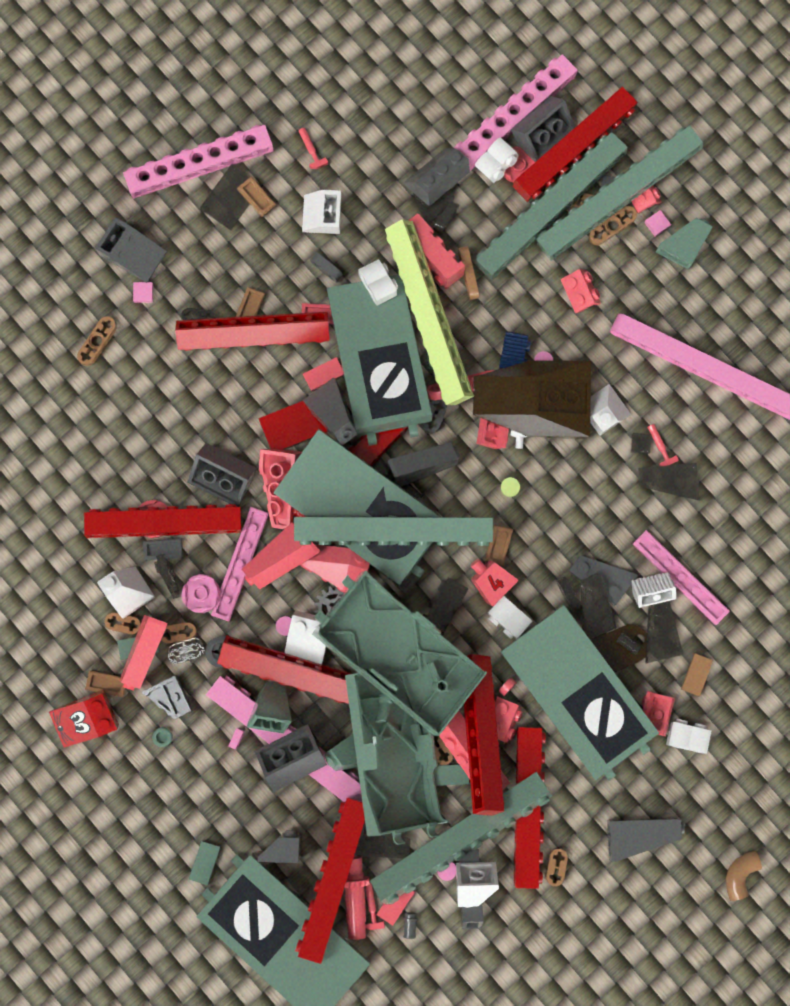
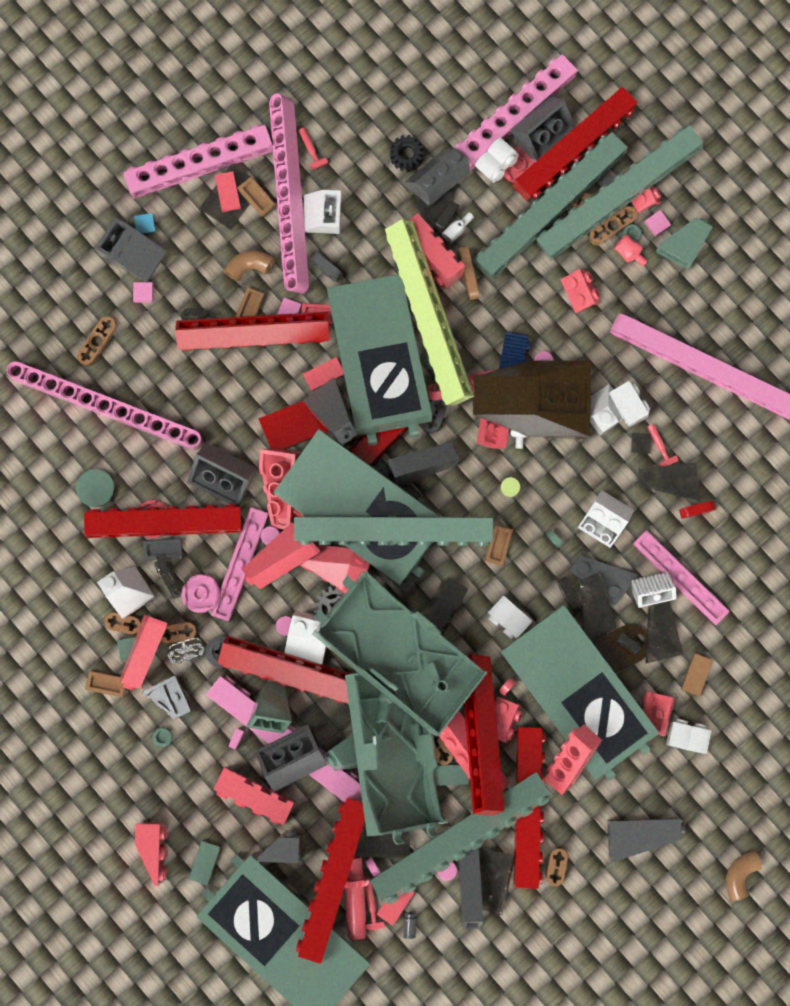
slope [49,689,119,747] -> none
white brick [358,259,398,306] -> none
white slope [456,862,499,908] -> none
coral torso [470,558,519,606] -> none
none -> bright pink beam [7,362,203,450]
none -> sand green tile [76,469,115,507]
none -> medium azure tile [134,213,156,235]
none -> coral slope [135,822,168,886]
none -> coral wedge [214,767,296,825]
none -> coral tile [215,171,241,212]
none -> medium nougat cylinder [223,250,275,281]
none -> bright pink tile [261,527,280,545]
none -> bright pink beam [269,93,309,294]
none -> bright pink tile [277,298,302,315]
none -> bright pink tile [365,857,381,877]
none -> black tyre [390,135,424,172]
none -> white piece [442,212,474,244]
none -> clear smoke wing [478,846,515,915]
none -> coral brick [545,725,602,795]
none -> sand green tile [546,529,564,548]
none -> white slope [578,490,634,548]
none -> white slope [609,381,650,427]
none -> coral piece [613,234,647,266]
none -> sand green tile [622,224,642,242]
none -> red beam [679,501,716,519]

